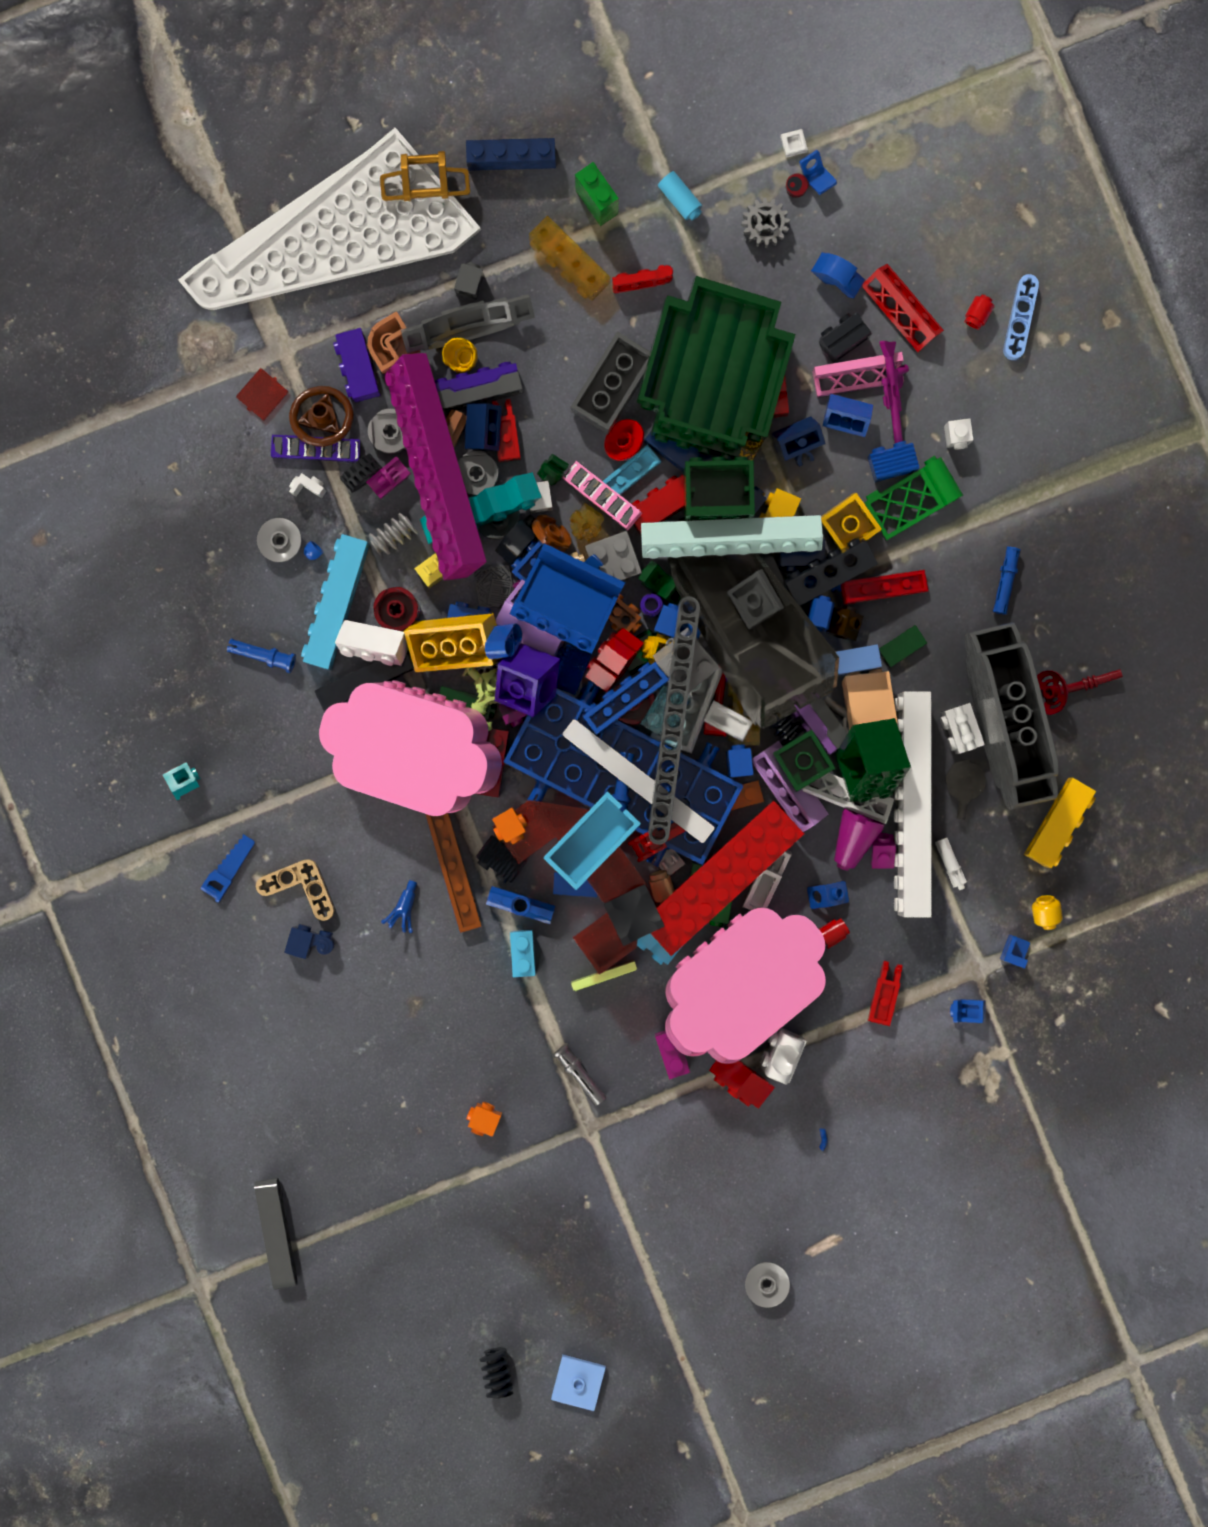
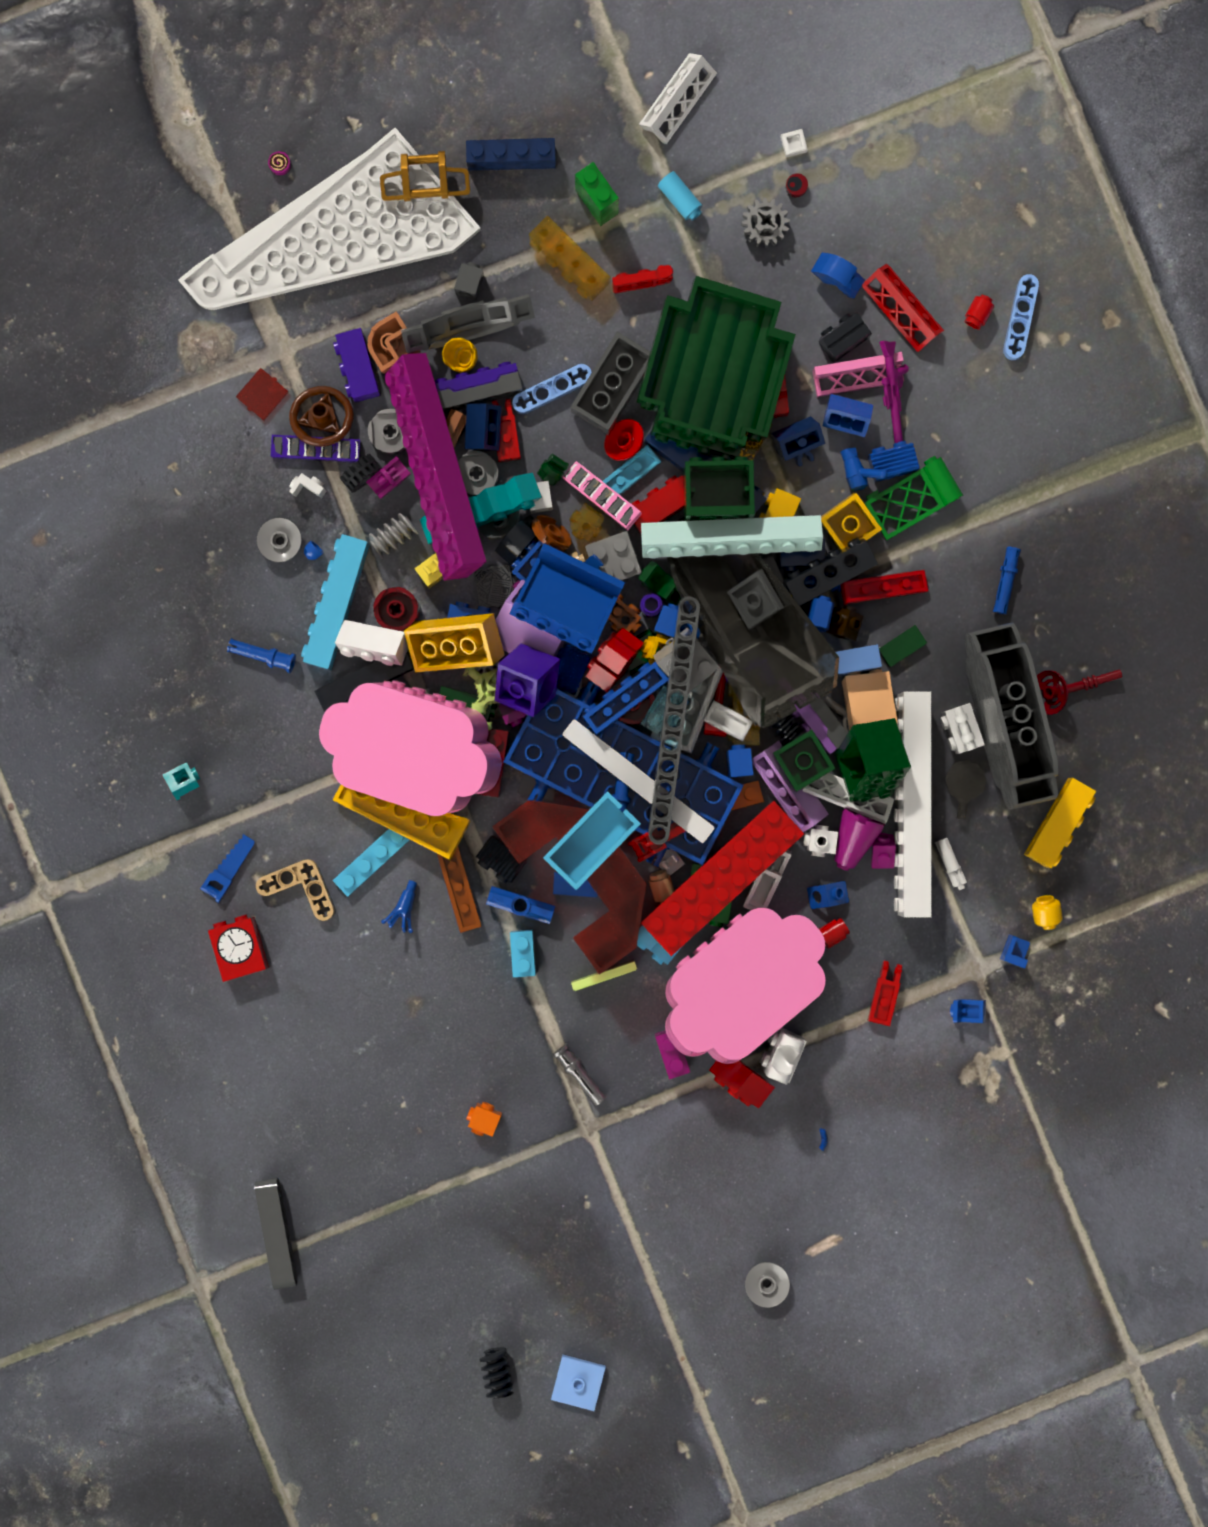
dark blue brick [284,924,335,959] -> none
blue beam [485,623,522,659] -> none
orange brick [492,808,528,845] -> none
black brick [603,884,665,946] -> none
blue bracket [799,150,837,195] -> none
white brick [944,418,973,450] -> none
none -> red brick [208,914,269,982]
none -> tile [268,151,291,176]
none -> medium azure plate [332,829,410,897]
none -> yellow wing [333,785,471,860]
none -> light blue beam [512,364,592,415]
none -> white fence [639,53,717,144]
none -> white brick [804,825,838,857]
none -> blue piece [840,448,887,491]

